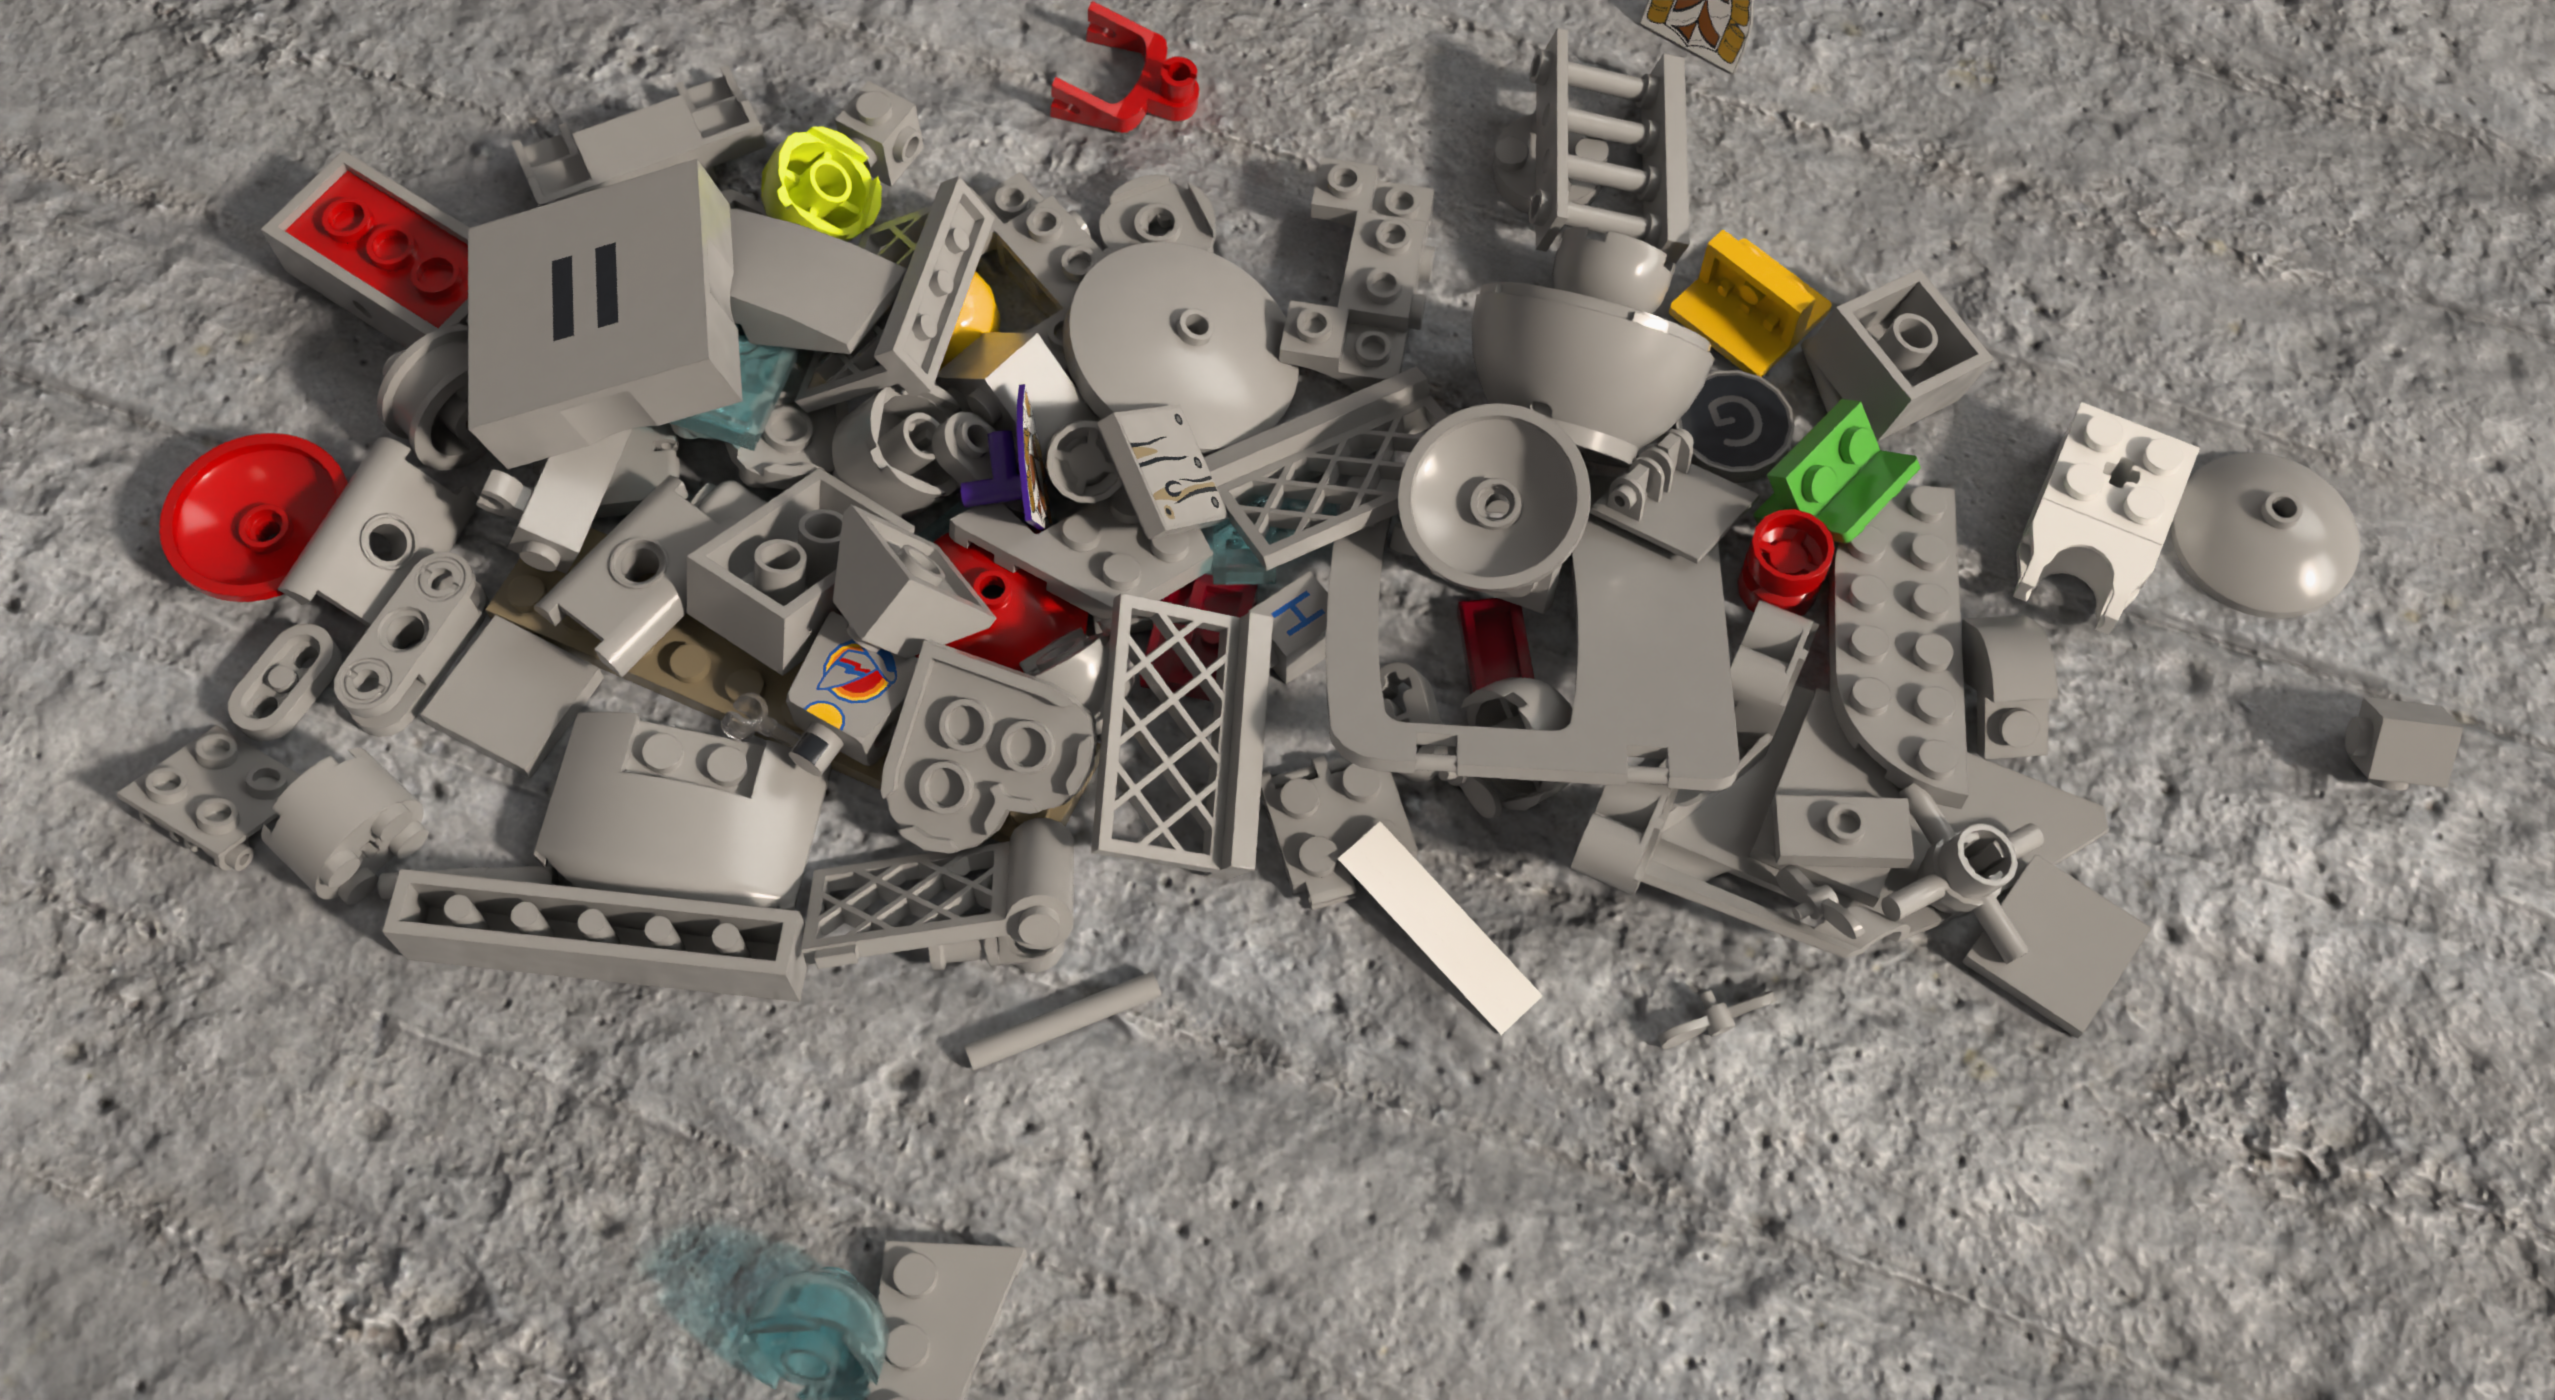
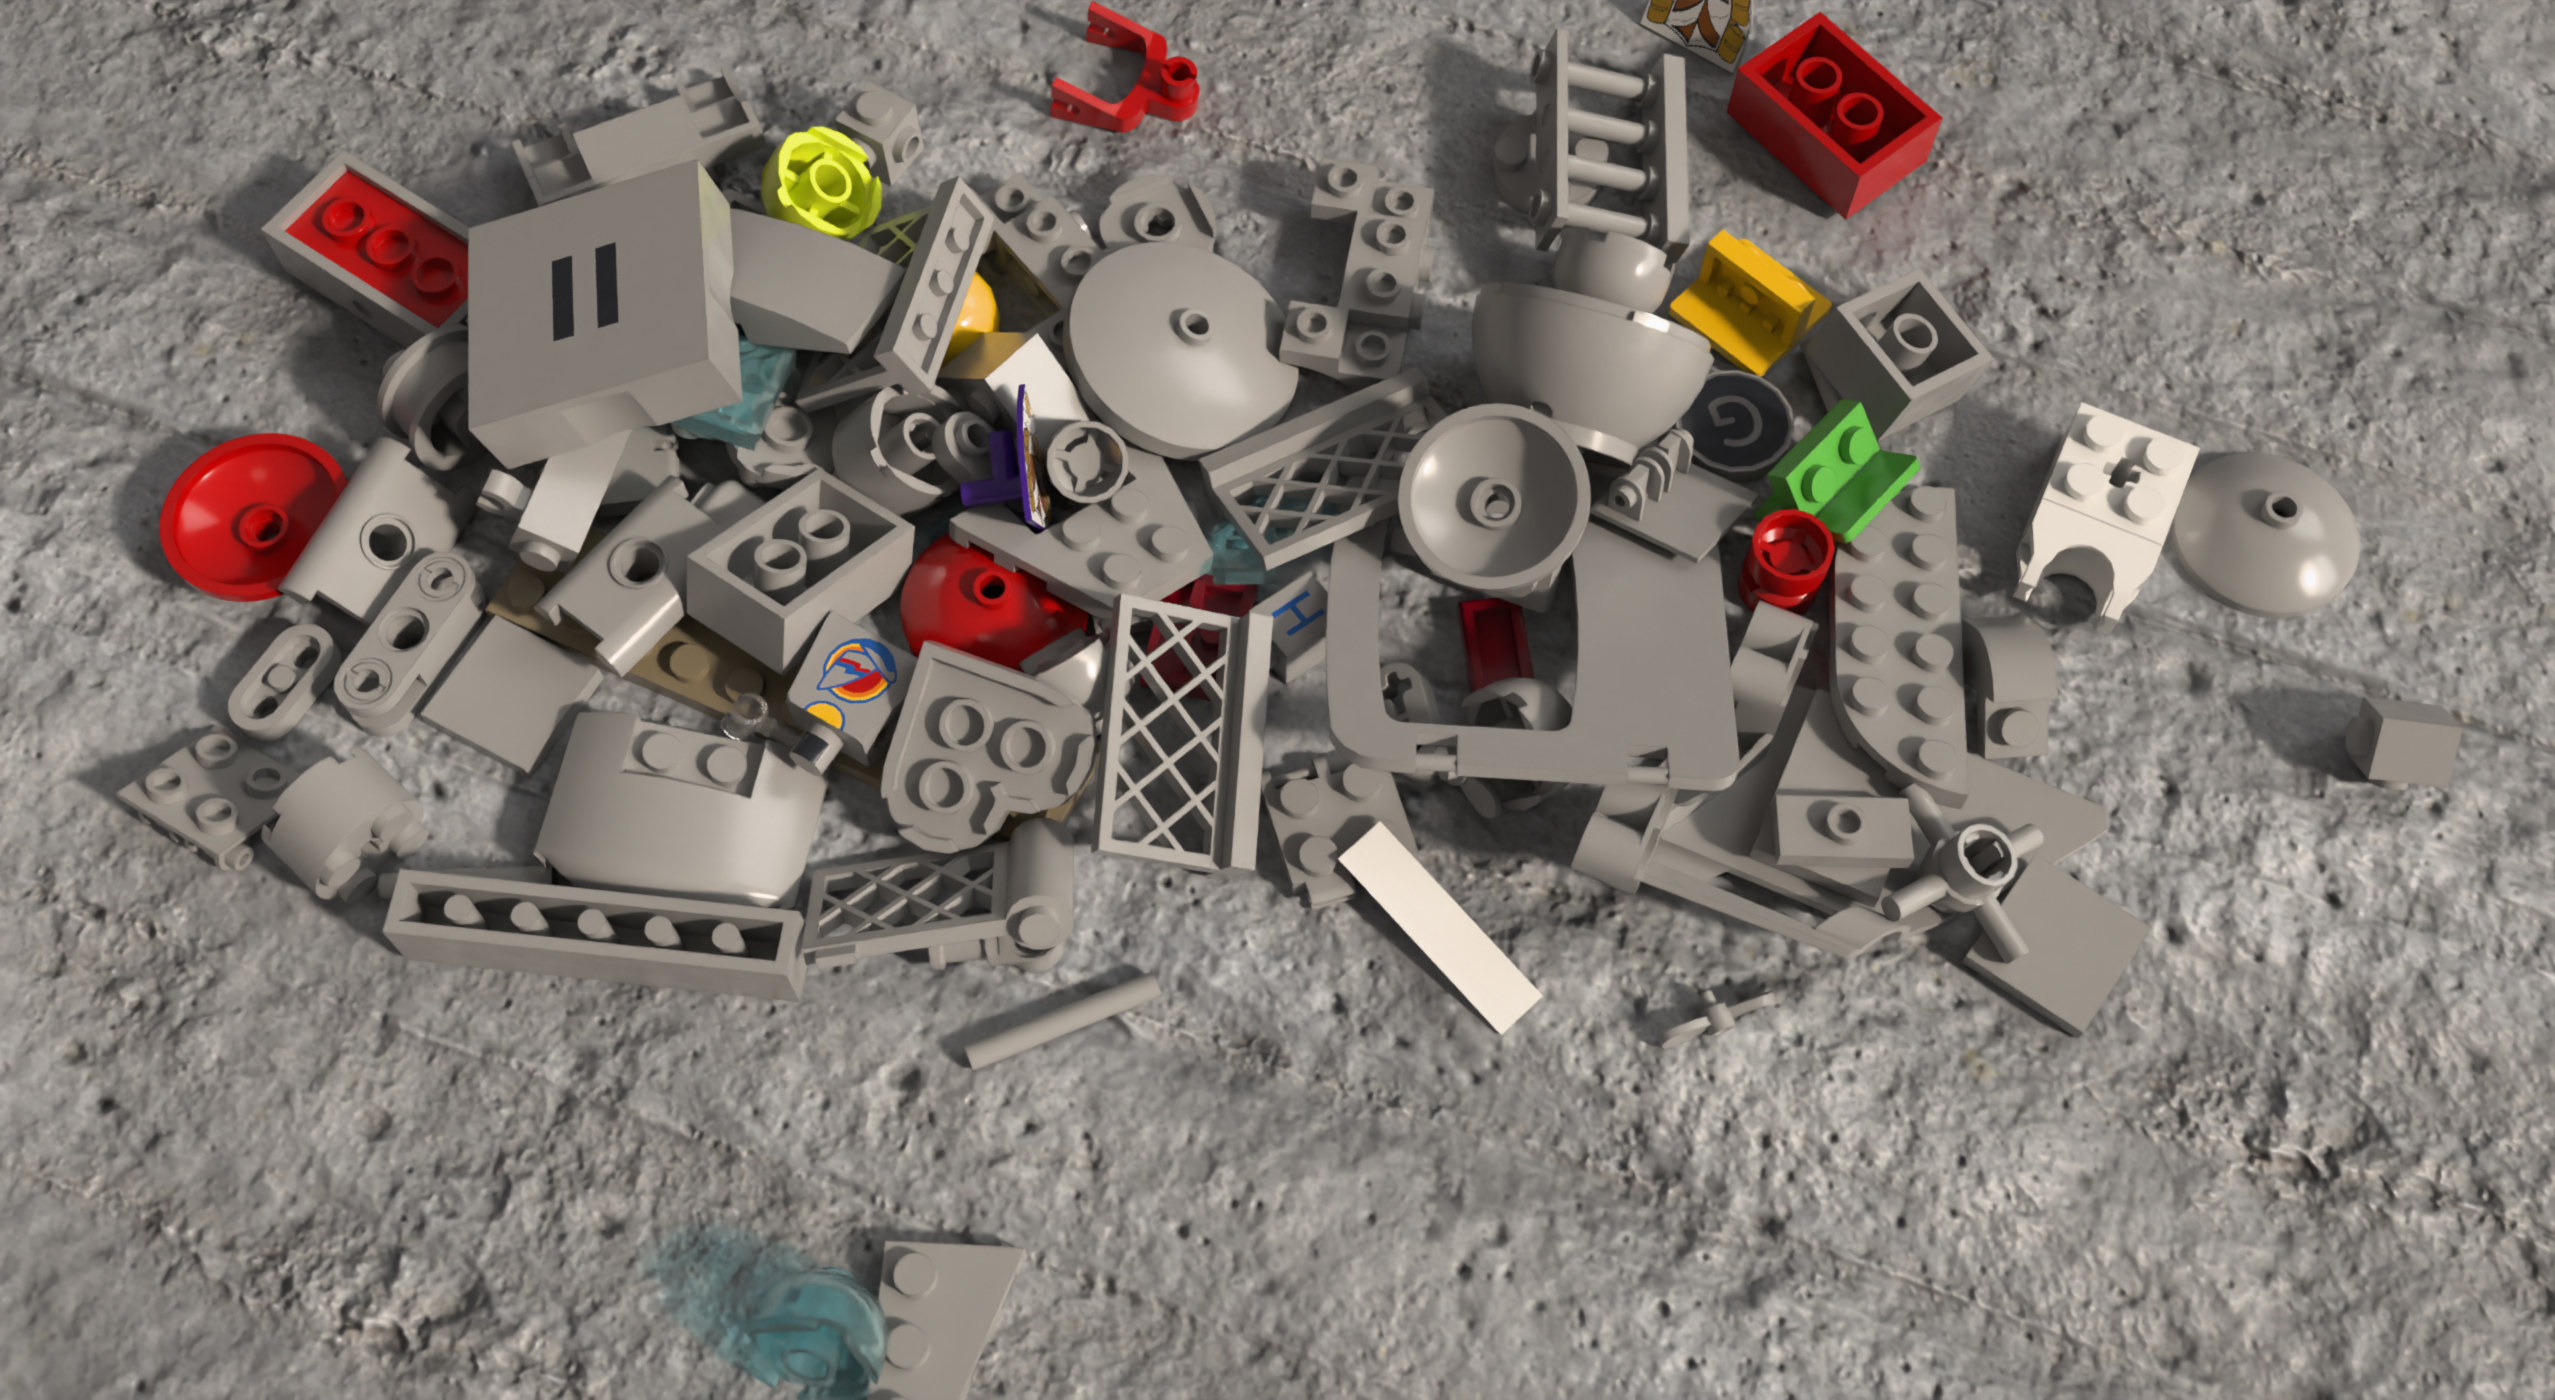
light grey slope [833,504,997,659] -> none
light grey tile [1097,405,1230,540] -> none
light grey piece [1776,865,1865,939] -> none
none -> red brick [1726,12,1943,220]

